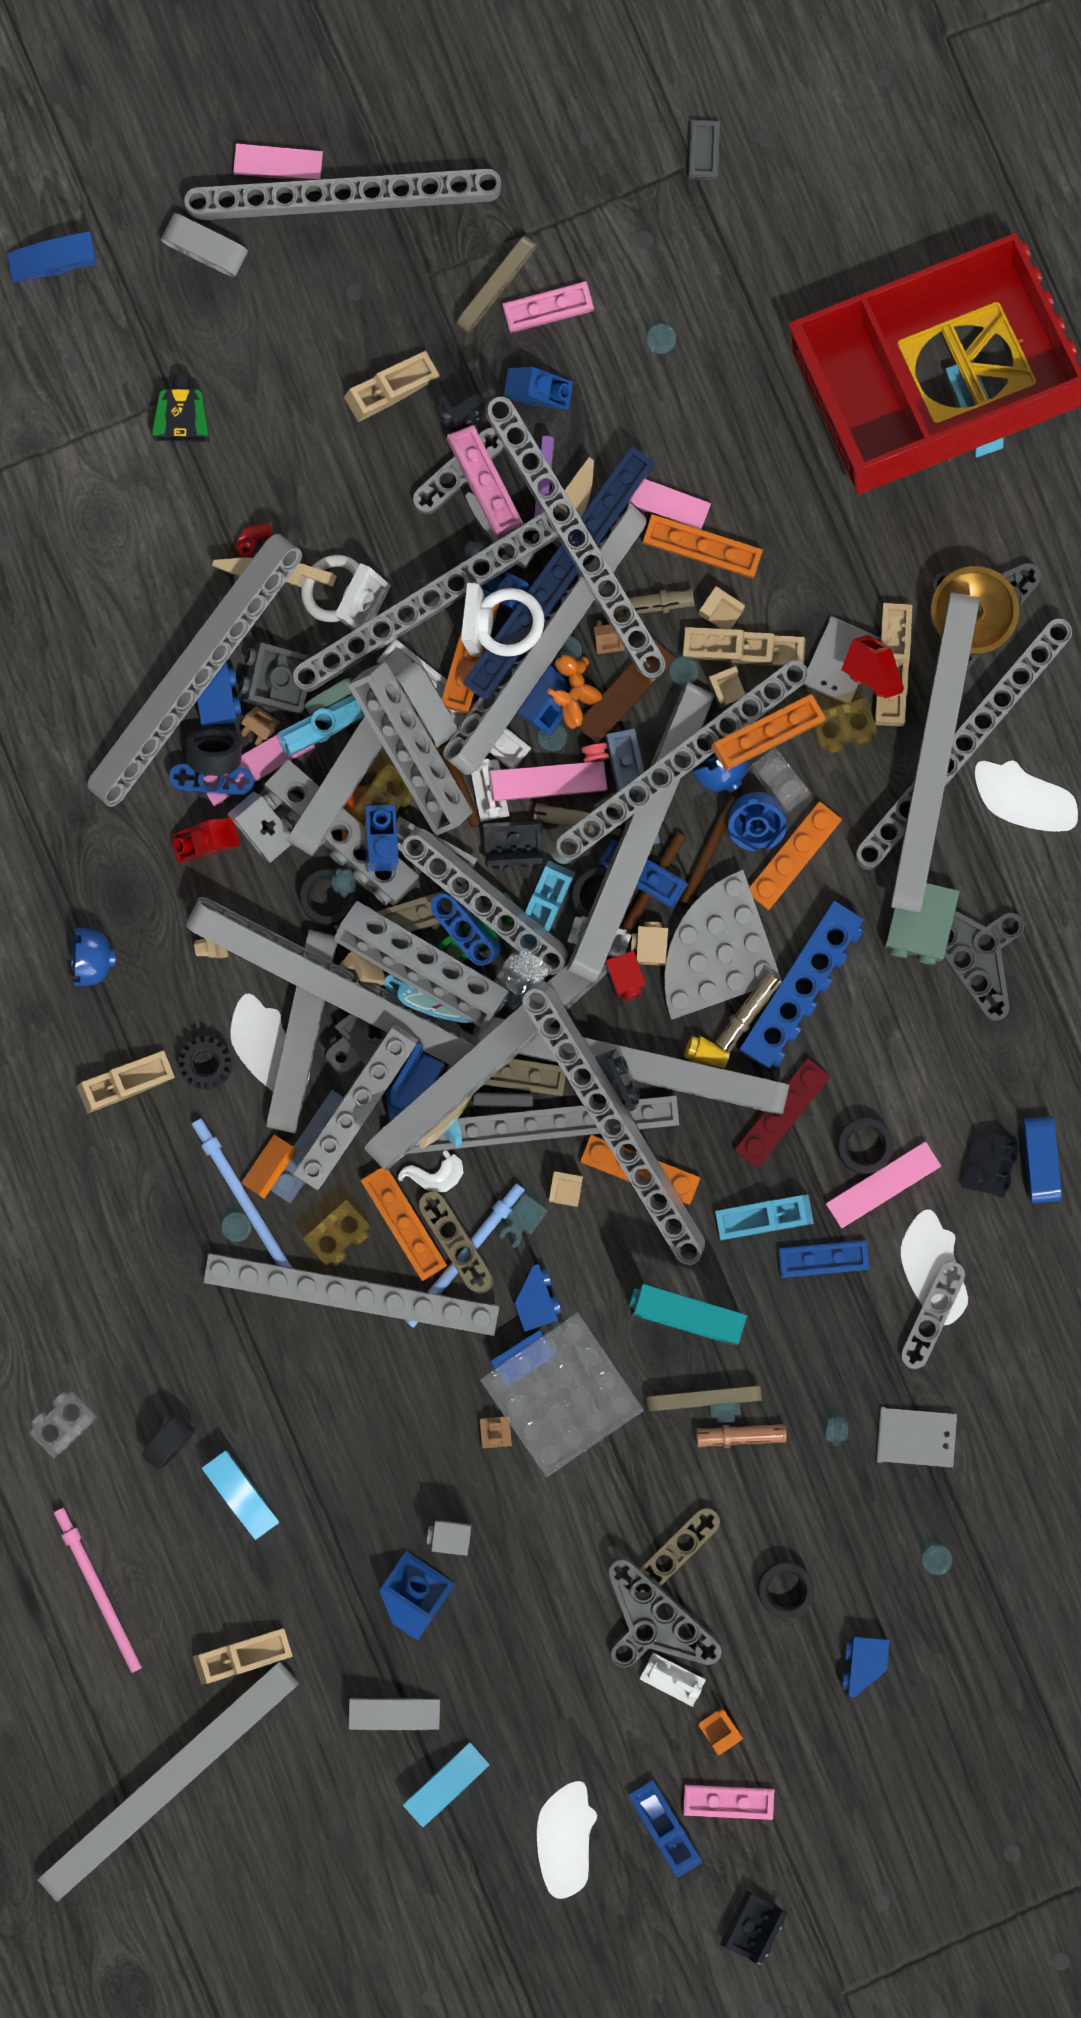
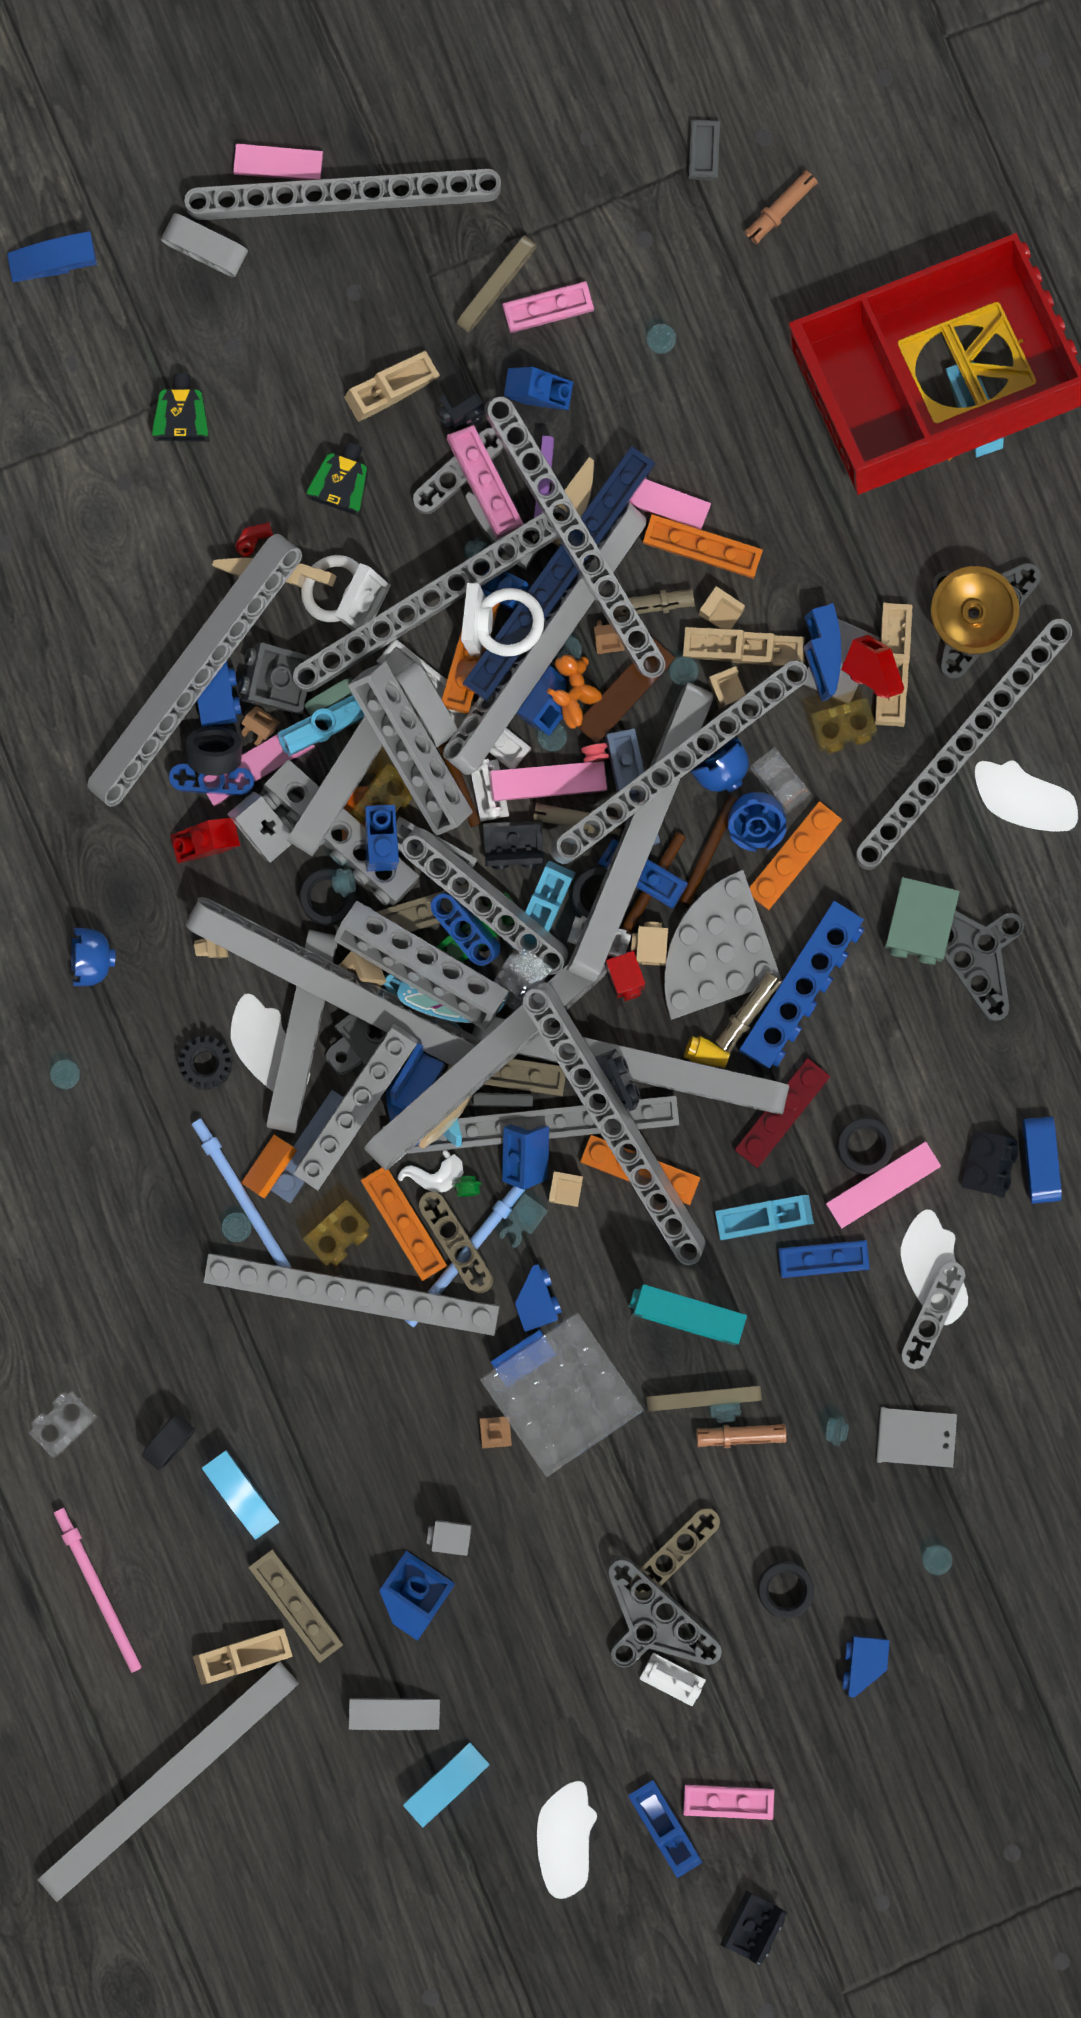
tan slope [77,1051,175,1114] -> none
orange panel [699,1707,743,1755] -> none
orange plate [711,694,826,772] -> none
light grey beam [891,592,980,913] -> none
none -> clear light blue plate [50,1060,80,1089]
none -> dark tan plate [248,1549,344,1663]
none -> torso [306,442,368,517]
none -> green plate [453,1176,482,1197]
none -> blue panel [502,1124,549,1190]
none -> nougat pin [744,170,818,244]
none -> blue slope [803,603,841,702]

